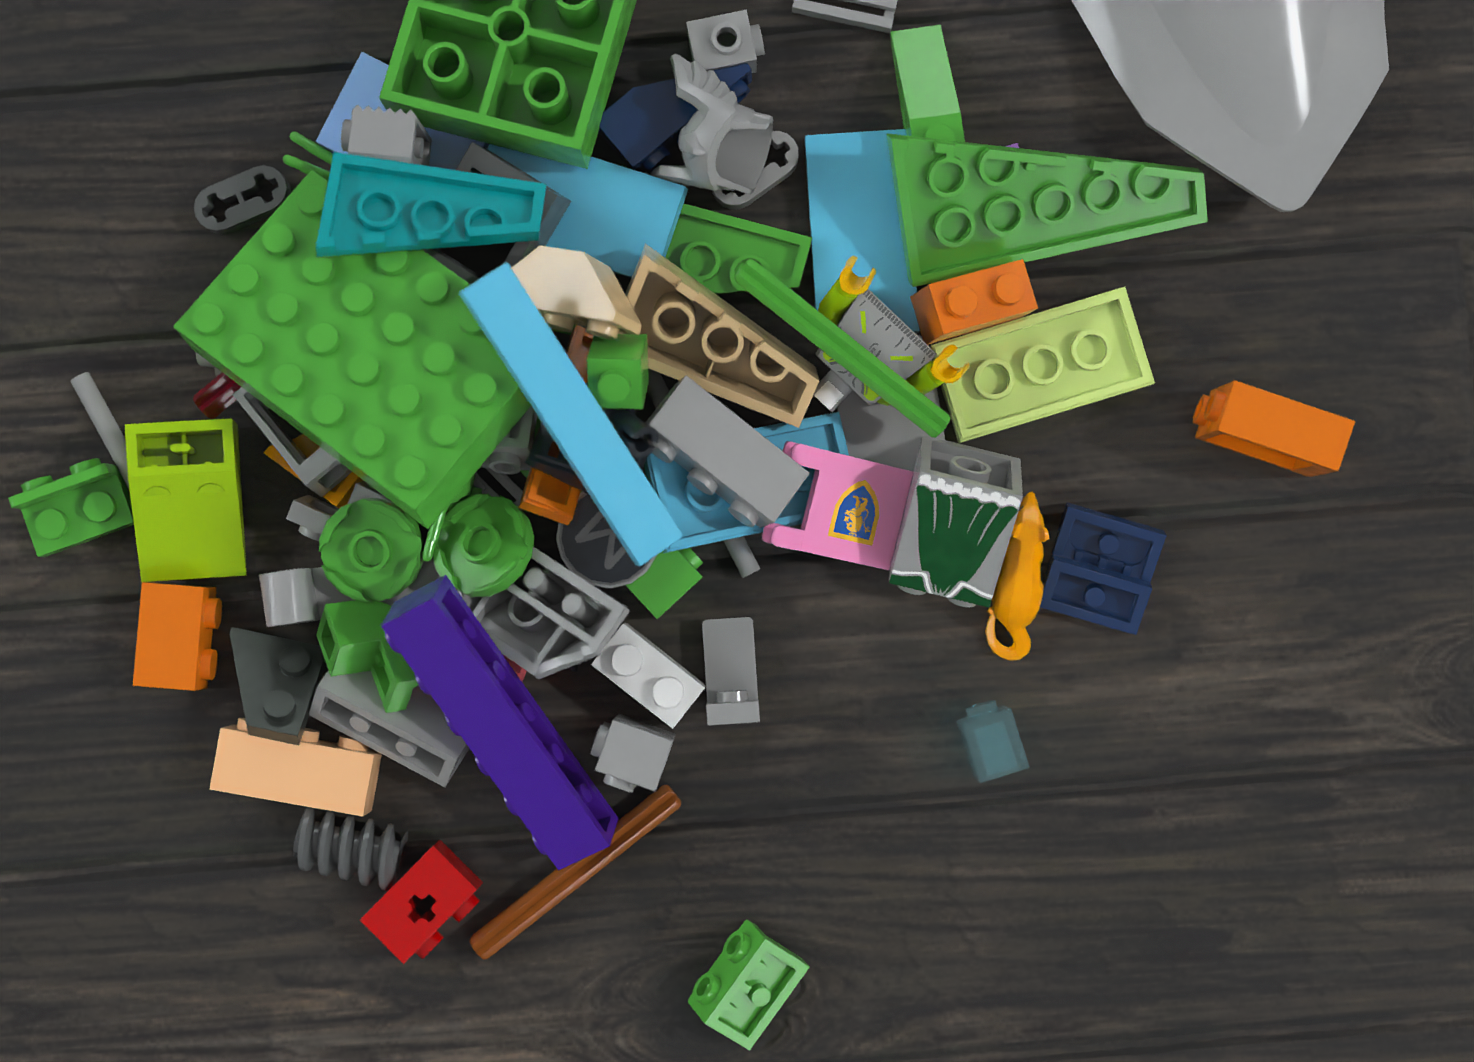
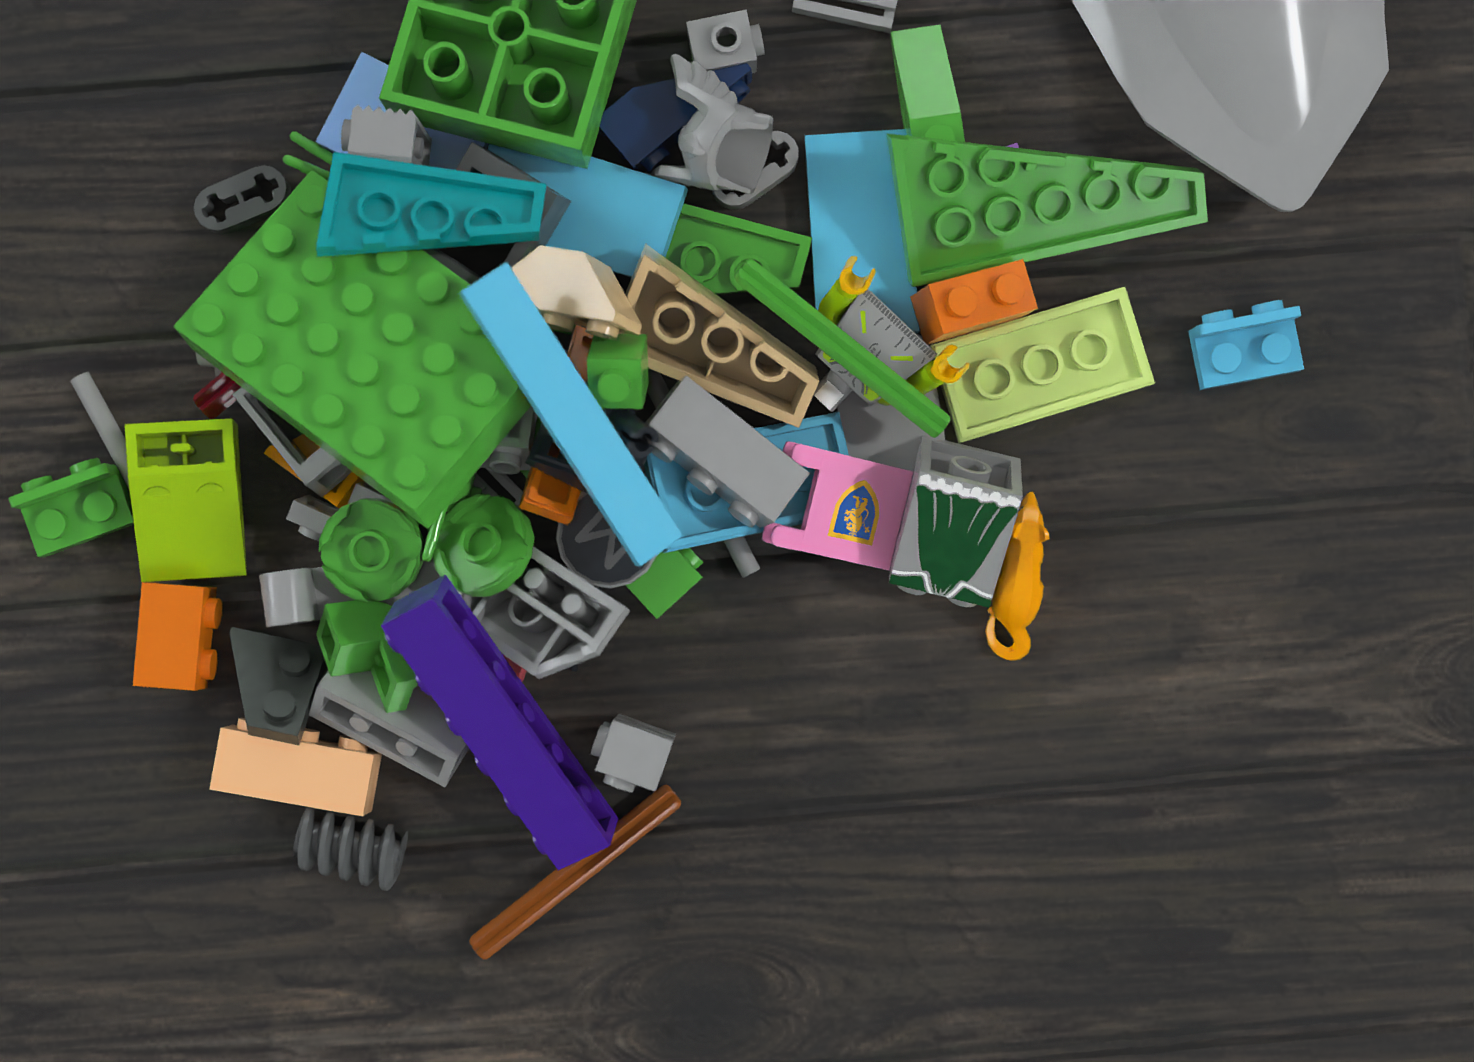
red brick [360,840,483,964] -> none
white brick [591,622,706,729] -> none
bright green bracket [688,919,810,1051] -> none
light grey bracket [702,617,760,725] -> none
clear light blue brick [956,700,1030,783] -> none
dark blue slope [1040,502,1167,635] -> none
orange window [1193,380,1355,477] -> none
none -> medium azure bracket [1188,300,1304,390]

